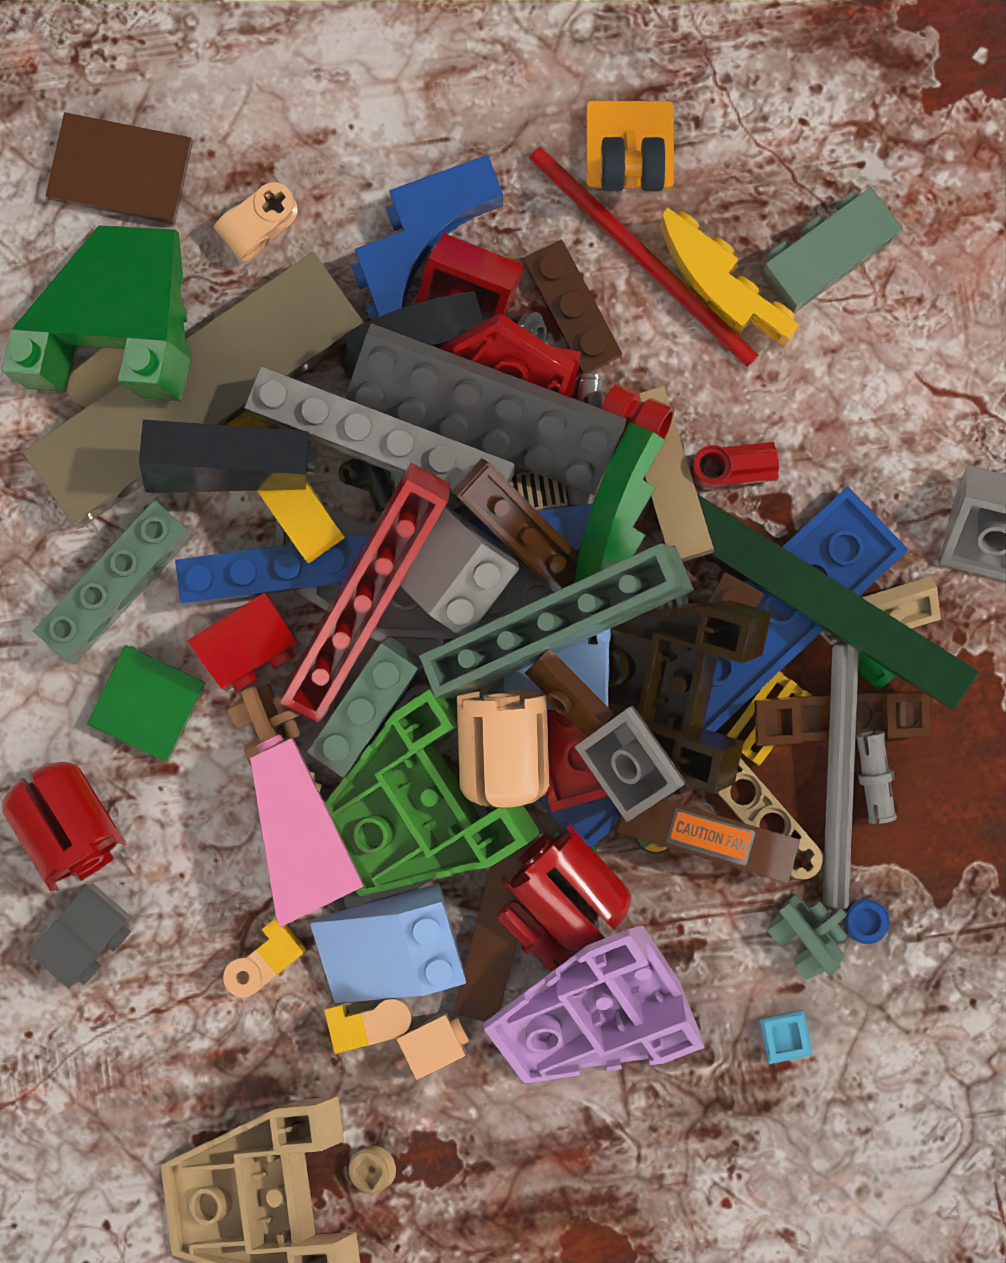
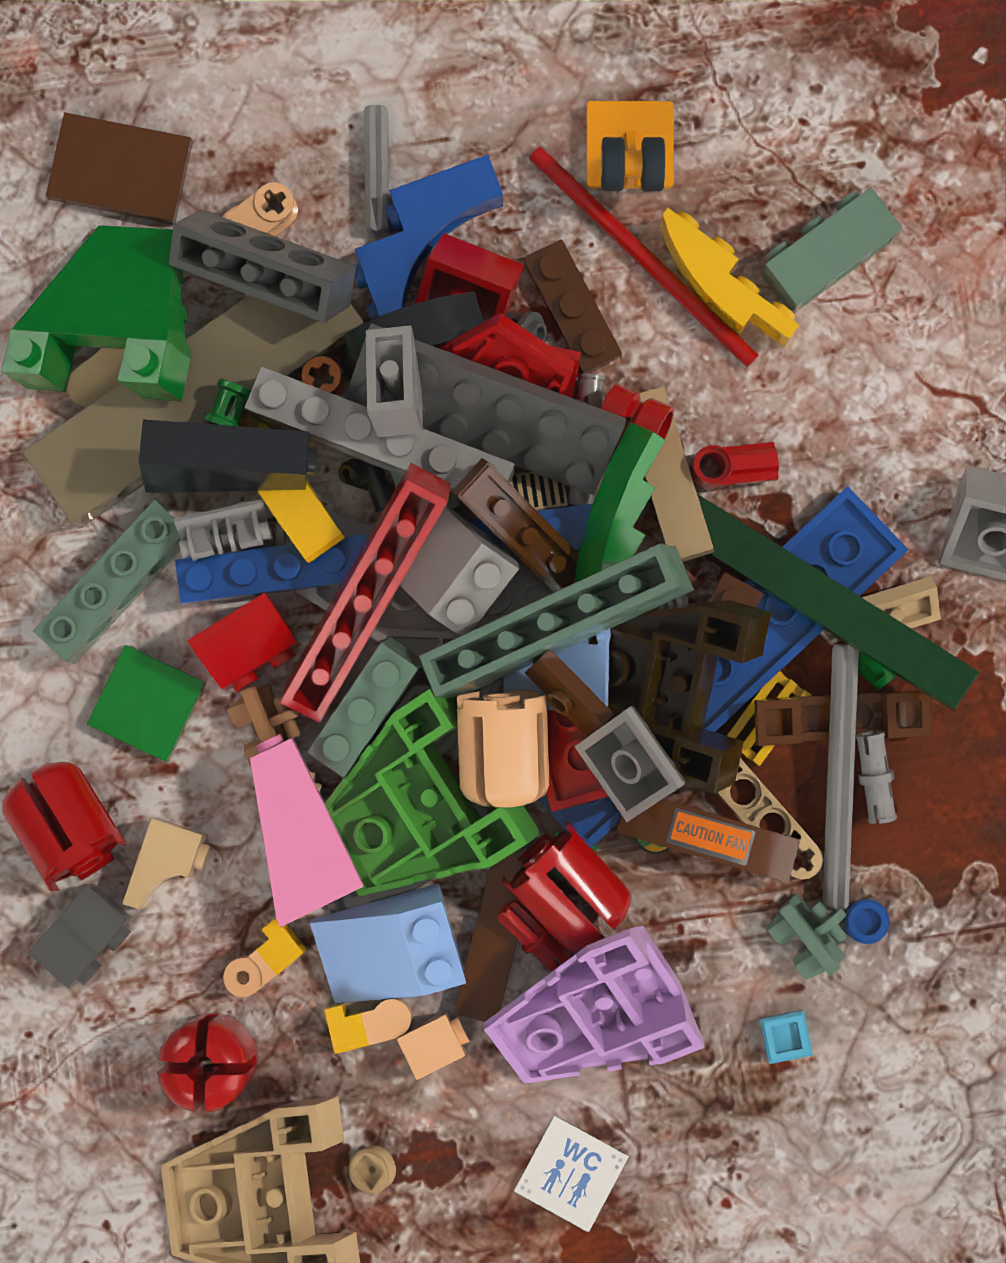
none -> tan arch [122,818,211,909]
none -> red cylinder [157,1012,258,1112]
none -> dark grey brick [169,209,356,323]
none -> light grey hinge [174,499,275,561]
none -> green bush [202,378,251,426]
none -> orange bush [301,356,344,396]
none -> light grey axle [364,105,389,234]
none -> light grey slope [366,325,423,437]
none -> white sticker [514,1116,629,1232]

